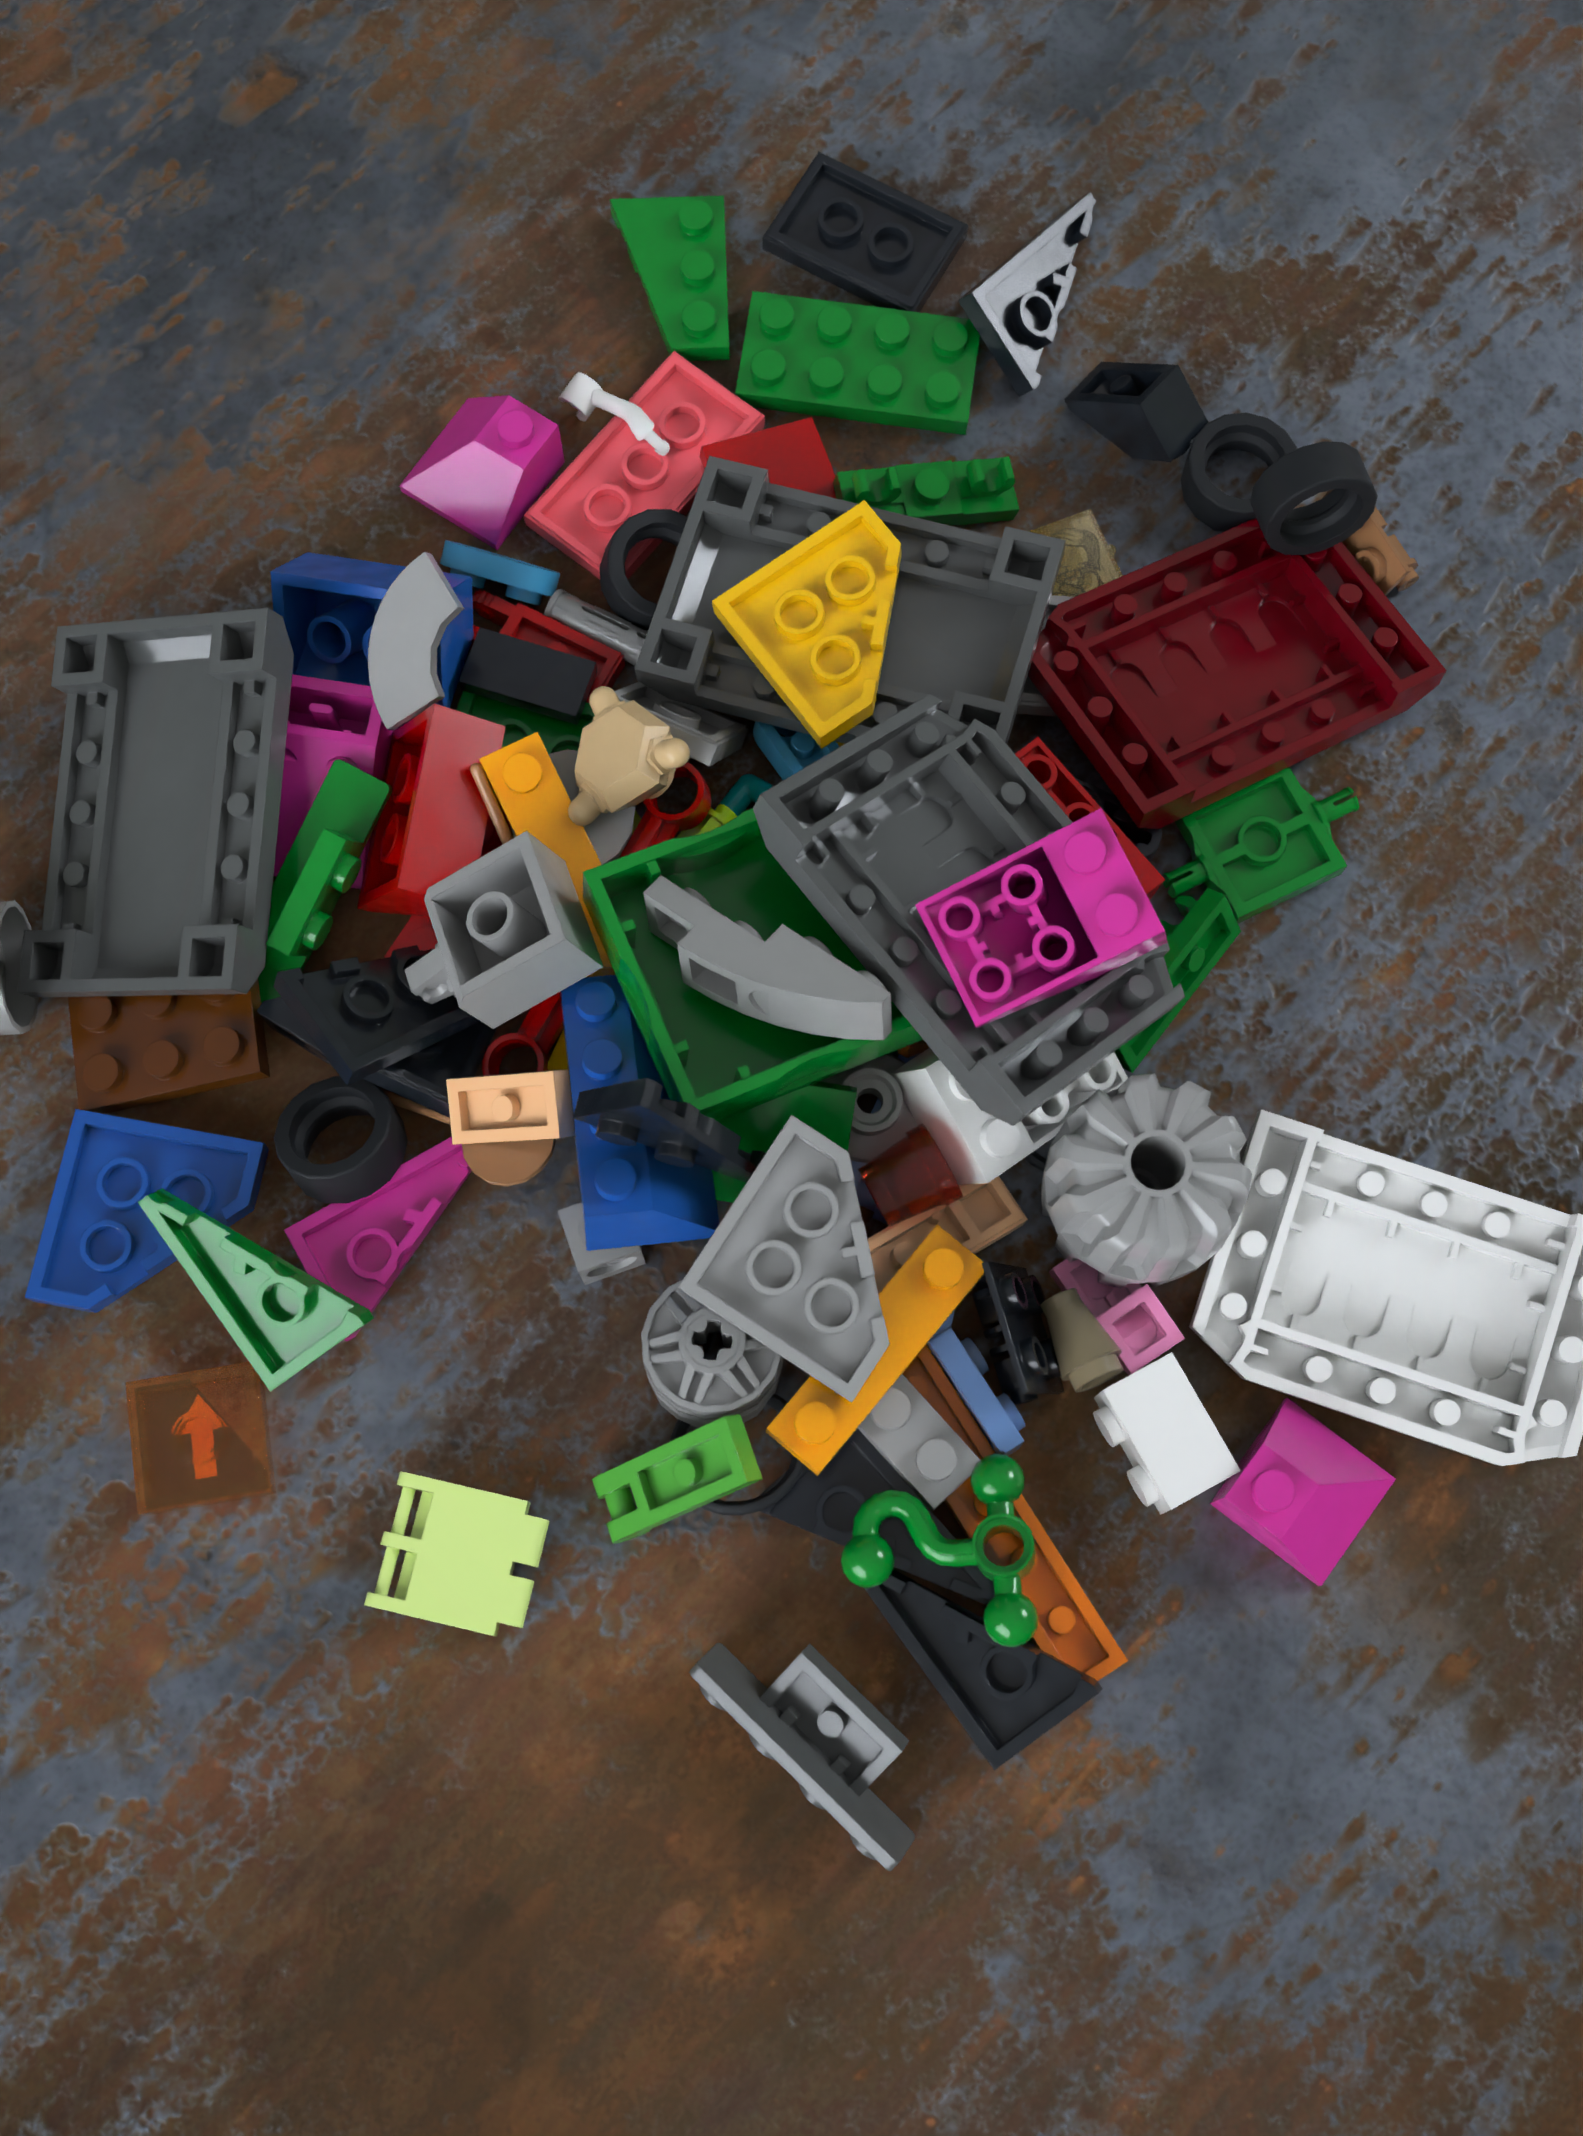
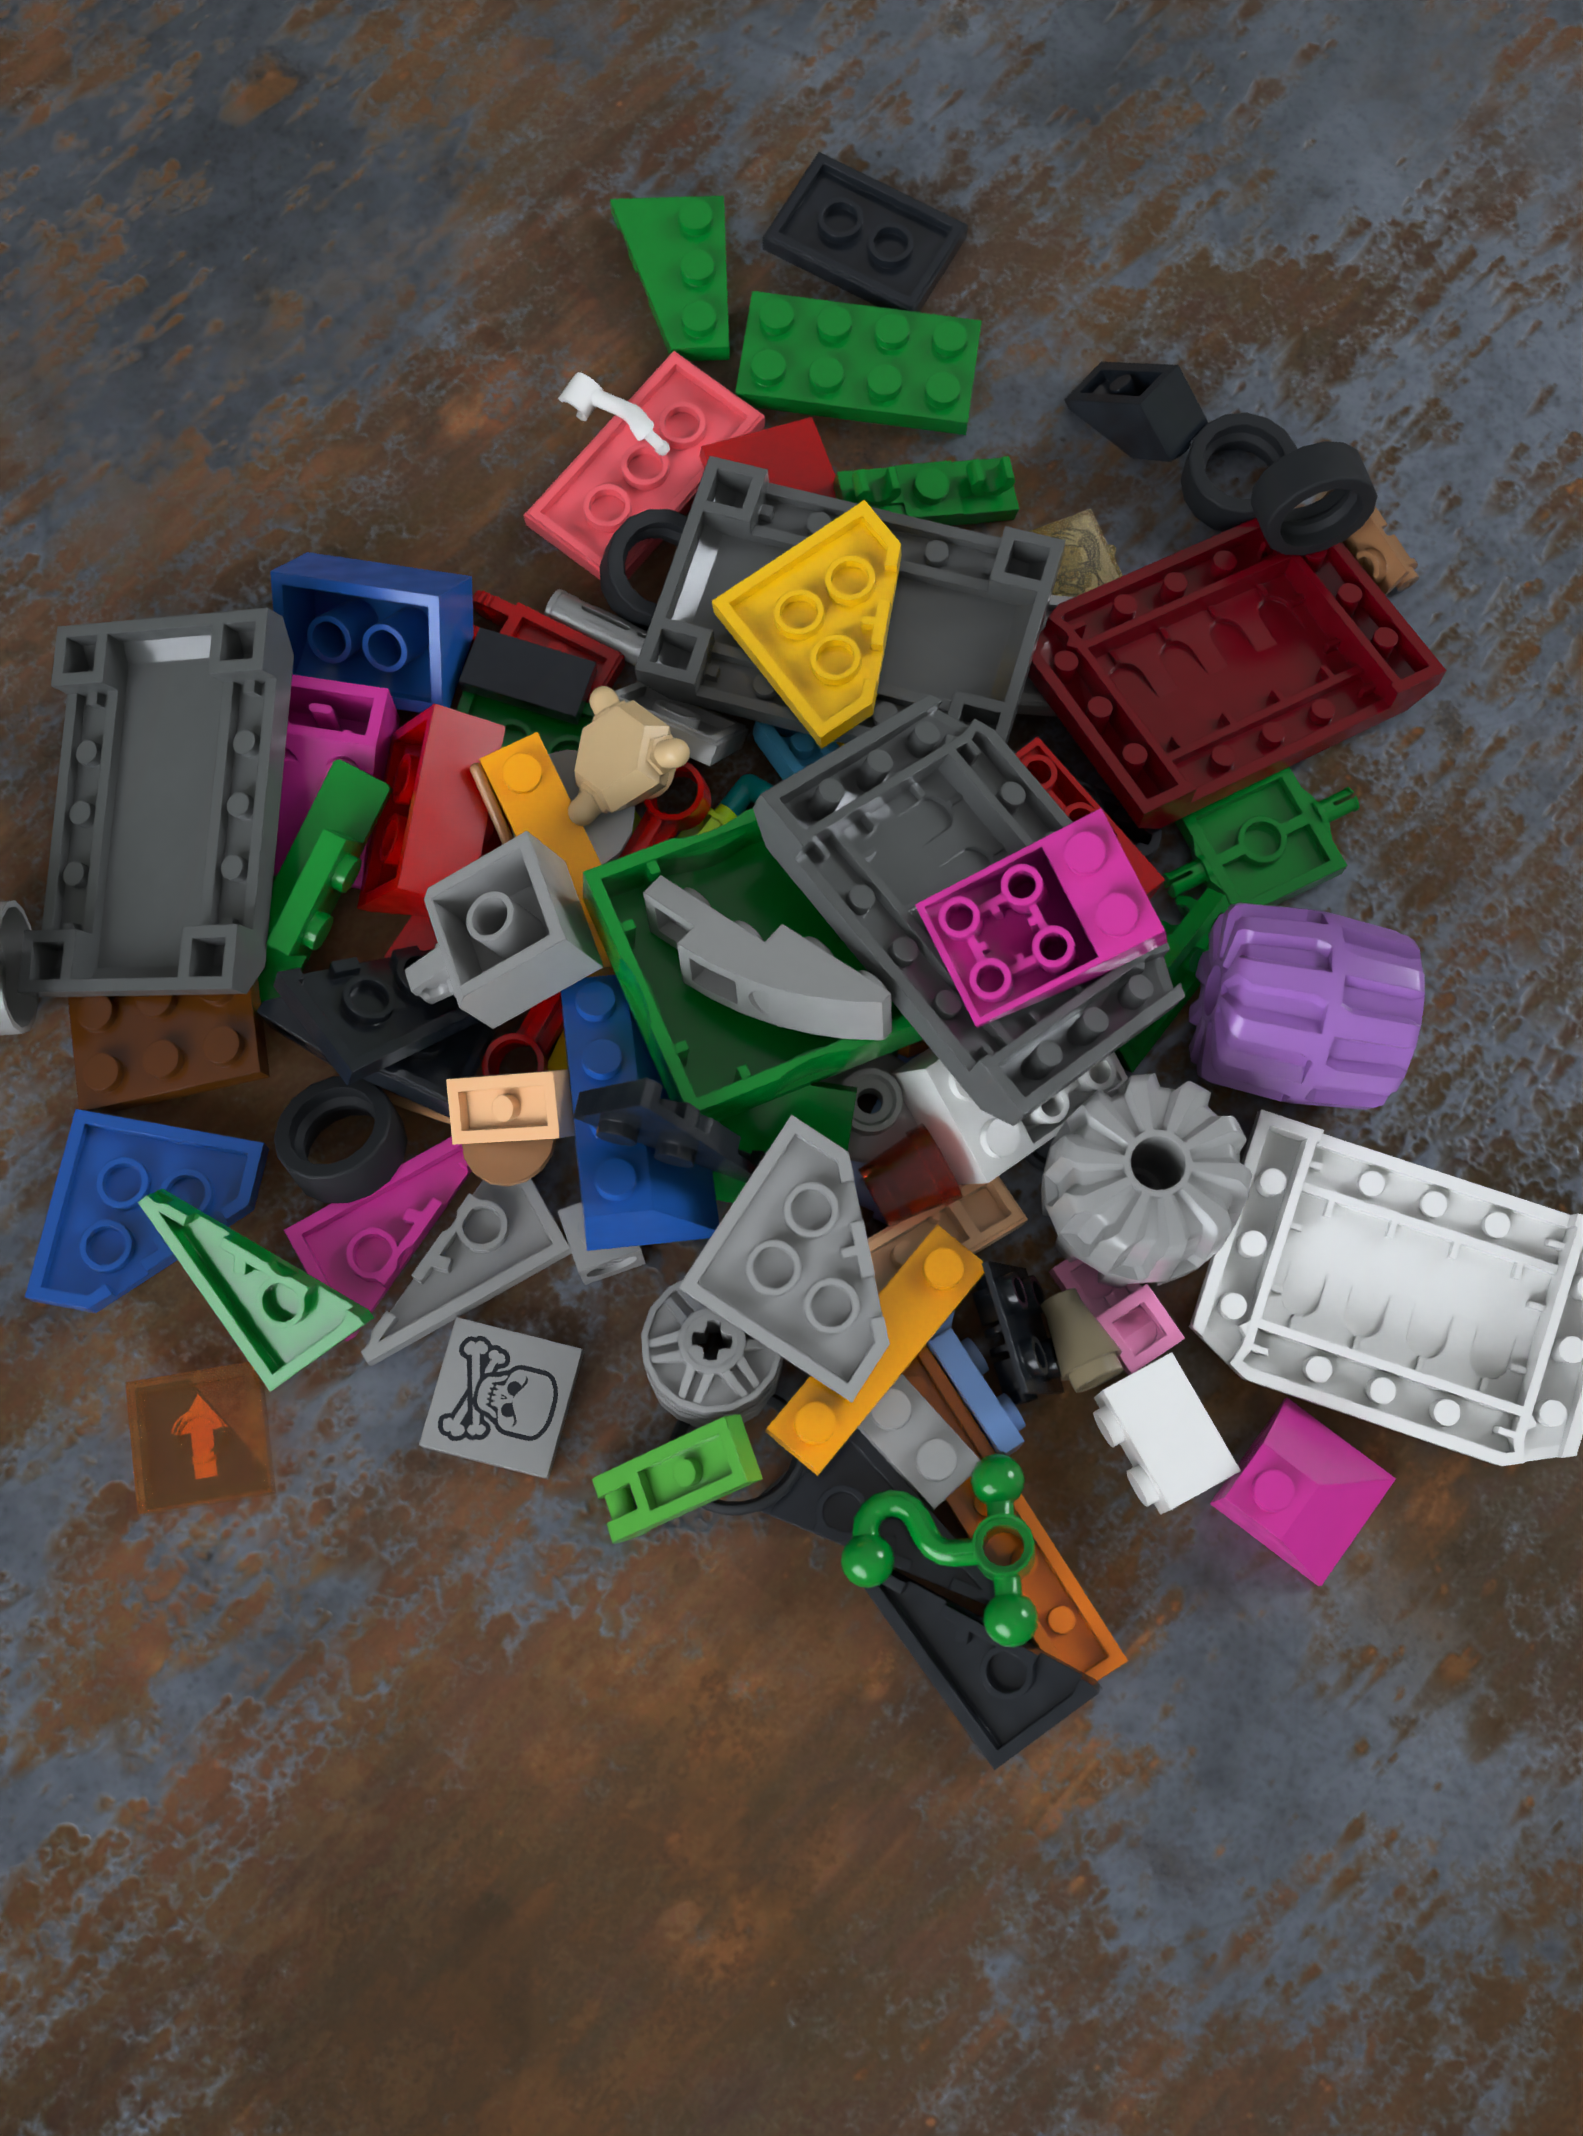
yellowish green plate [364,1471,550,1636] -> none
light grey tile [368,552,464,730] -> none
dark pink slope [400,395,565,550] -> none
dark azure plate [439,540,561,605] -> none
dark grey bracket [689,1643,915,1871] -> none
wing [958,192,1096,397] -> none
none -> light grey wing [361,1179,572,1366]
none -> light grey tile [419,1317,584,1480]
none -> medium lavender wheel [1188,903,1425,1110]

